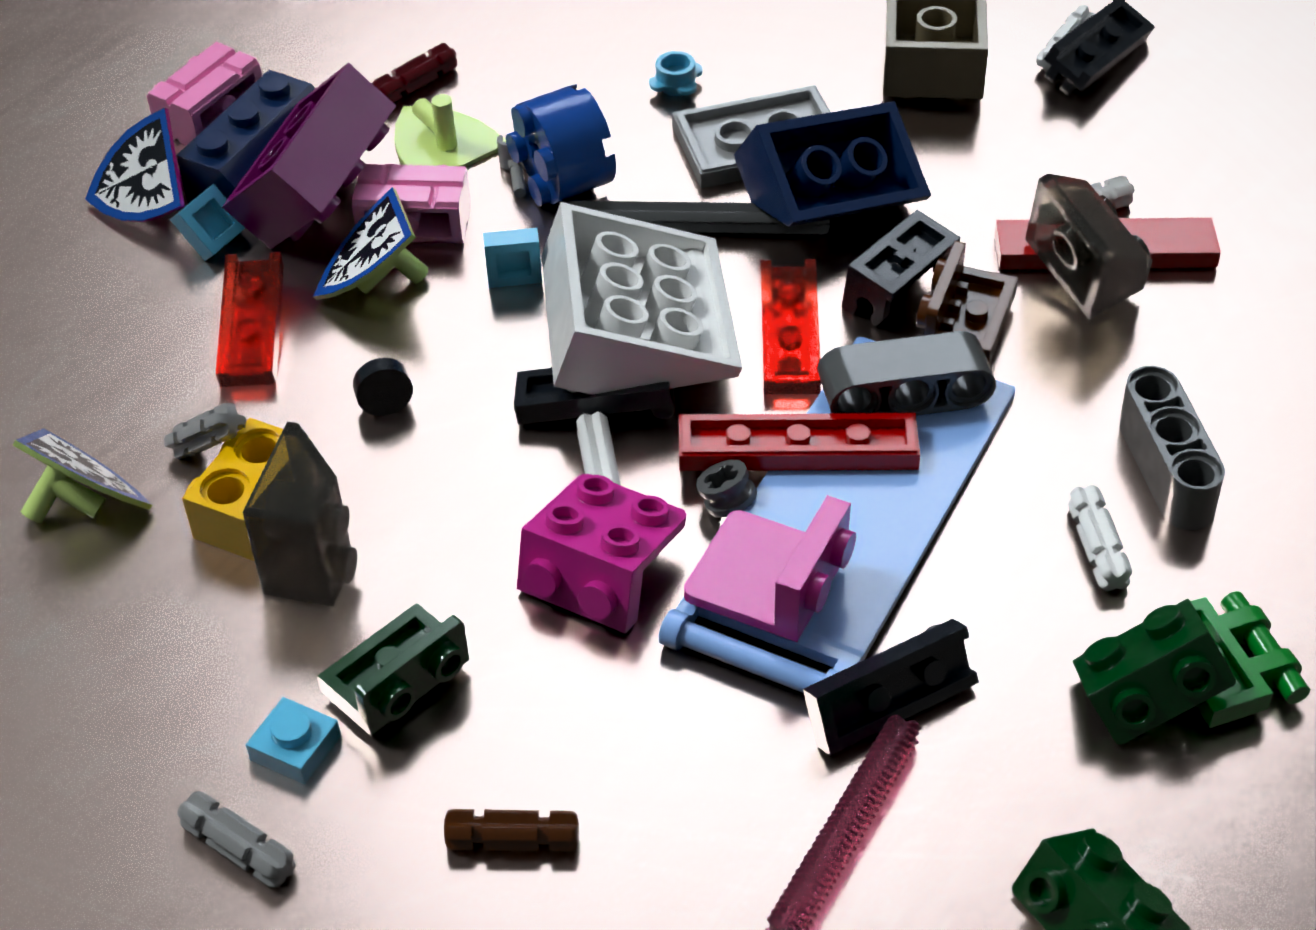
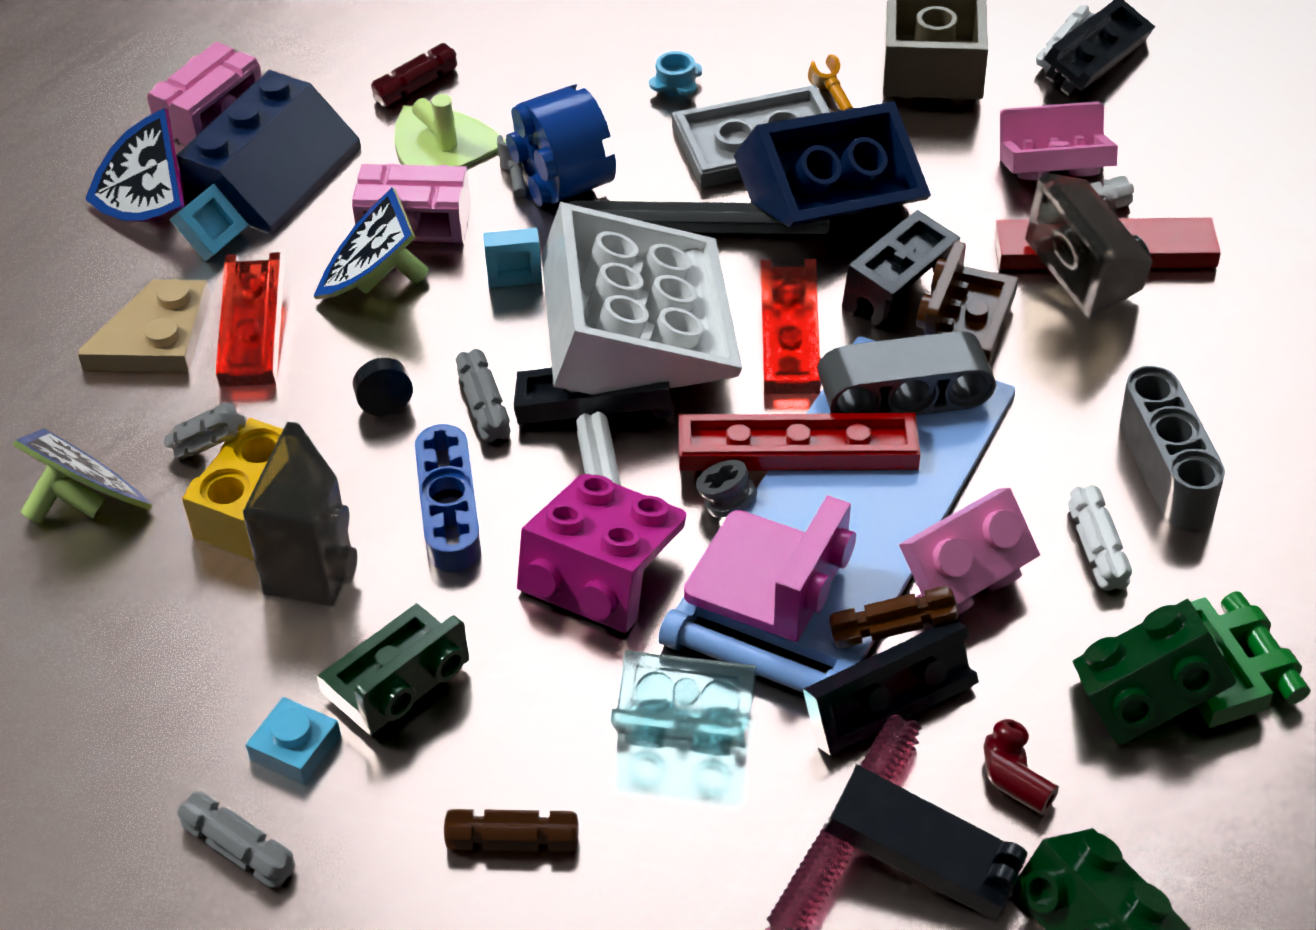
magenta brick [222,62,396,249] -> none
none -> tan wing [78,279,211,372]
none -> blue beam [414,424,482,572]
none -> light grey axle [455,348,511,443]
none -> clear light blue bracket [610,651,757,756]
none -> light orange hand [807,54,854,110]
none -> black hinge [823,764,1028,921]
none -> reddish brown axle [829,586,959,648]
none -> bright pink bracket [899,487,1041,614]
none -> dark red arm [982,718,1059,815]
none -> bright pink bracket [999,102,1118,180]

